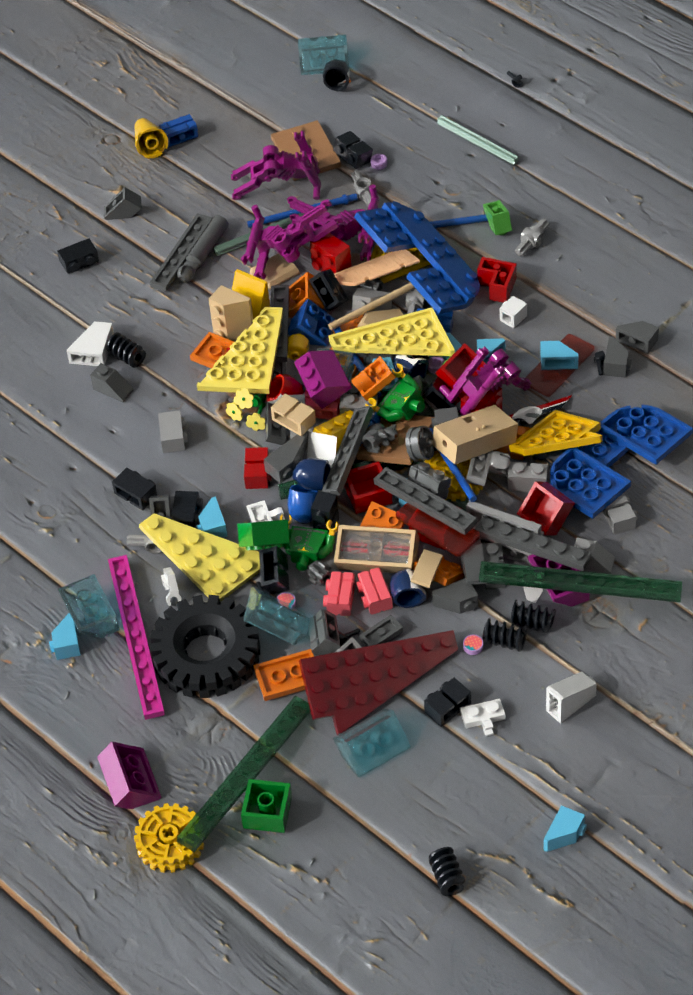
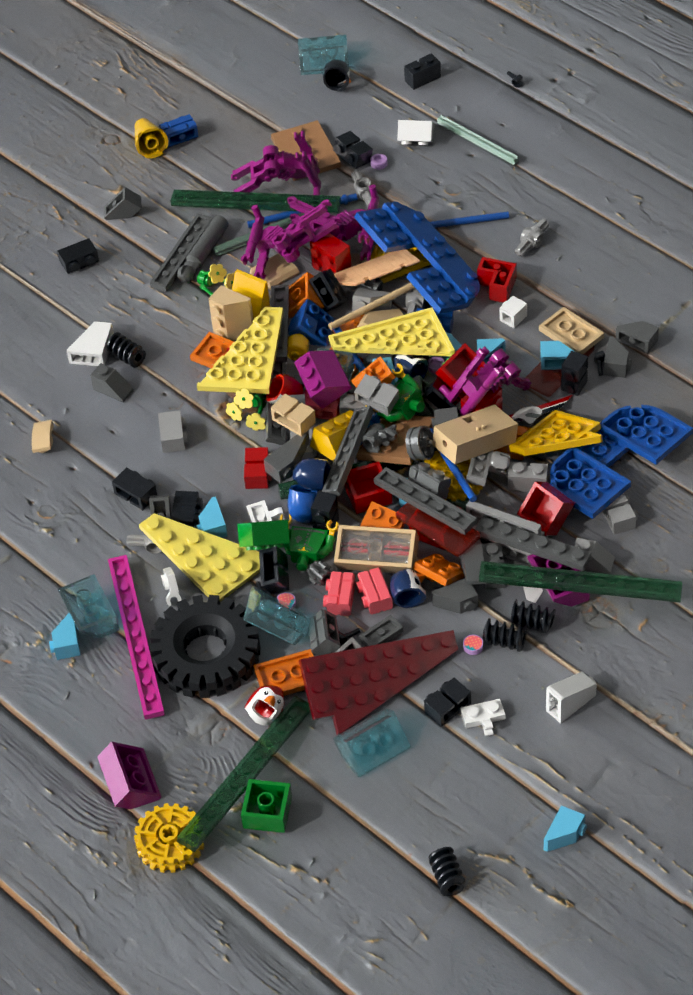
white sticker [307,431,337,467] -> none
tan slope [411,549,443,588] -> none
bright green slope [483,200,512,235] -> none
none -> tan slope [32,420,54,453]
none -> clear green plate [170,189,341,213]
none -> plant [197,264,235,296]
none -> piece [245,685,285,726]
none -> light grey piece [354,374,399,416]
none -> white slope [397,120,435,145]
none -> black piece [404,53,441,90]
none -> tan plate [539,307,604,354]
none -> black piece [561,350,588,396]

